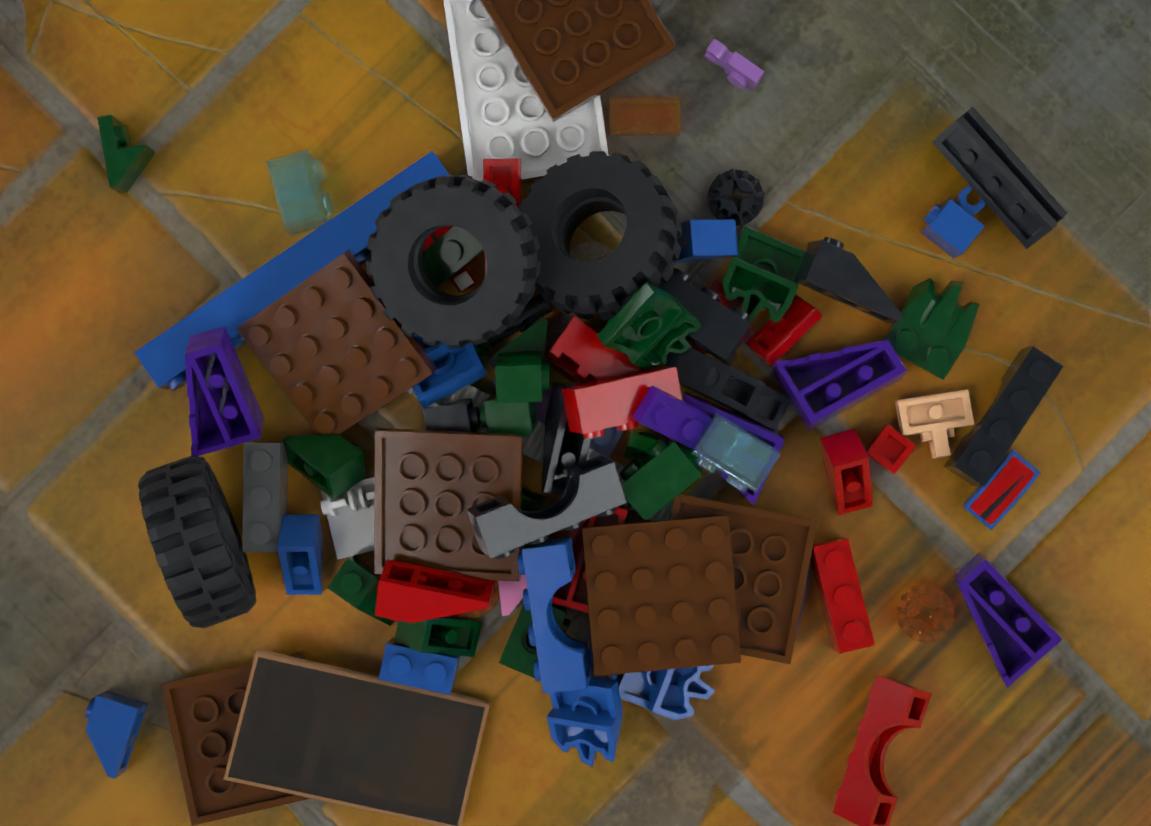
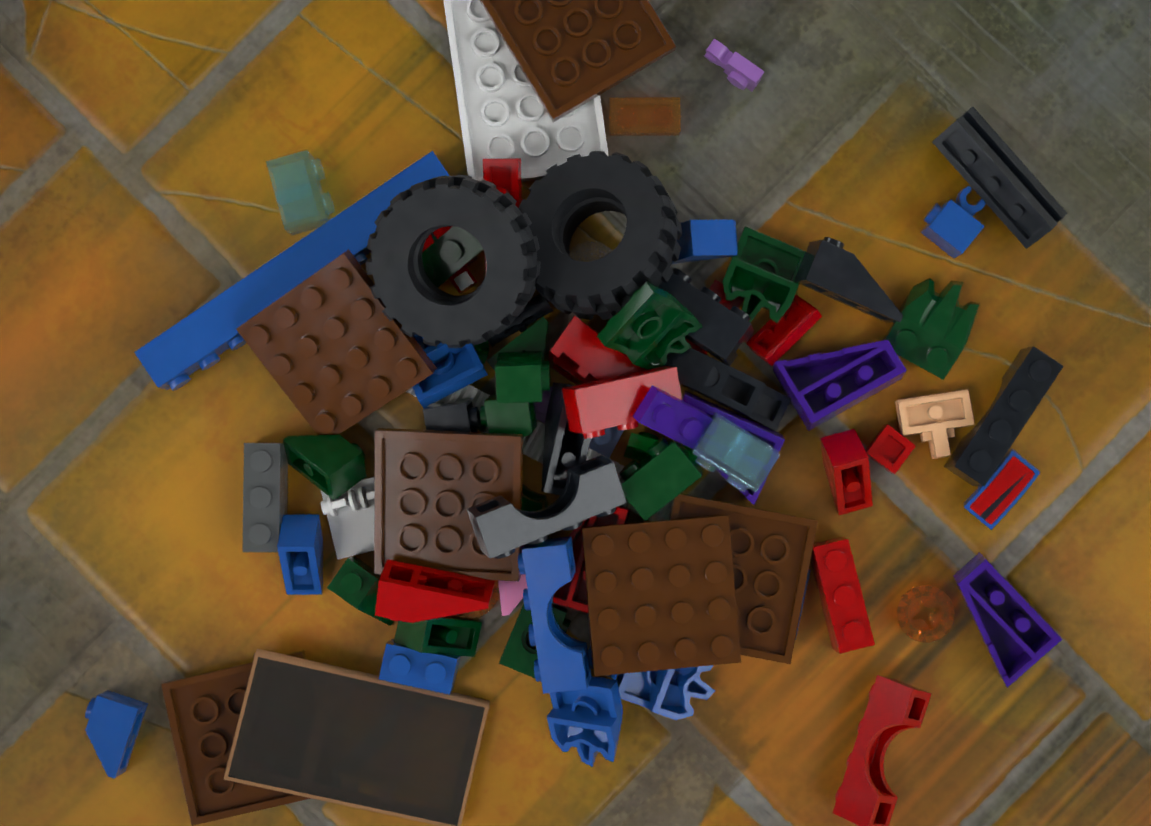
dark green slope [97,115,155,194] -> none
black tyre [138,456,257,628] -> none
dark purple wedge [185,326,264,456] -> none
black gear [708,168,765,226] -> none

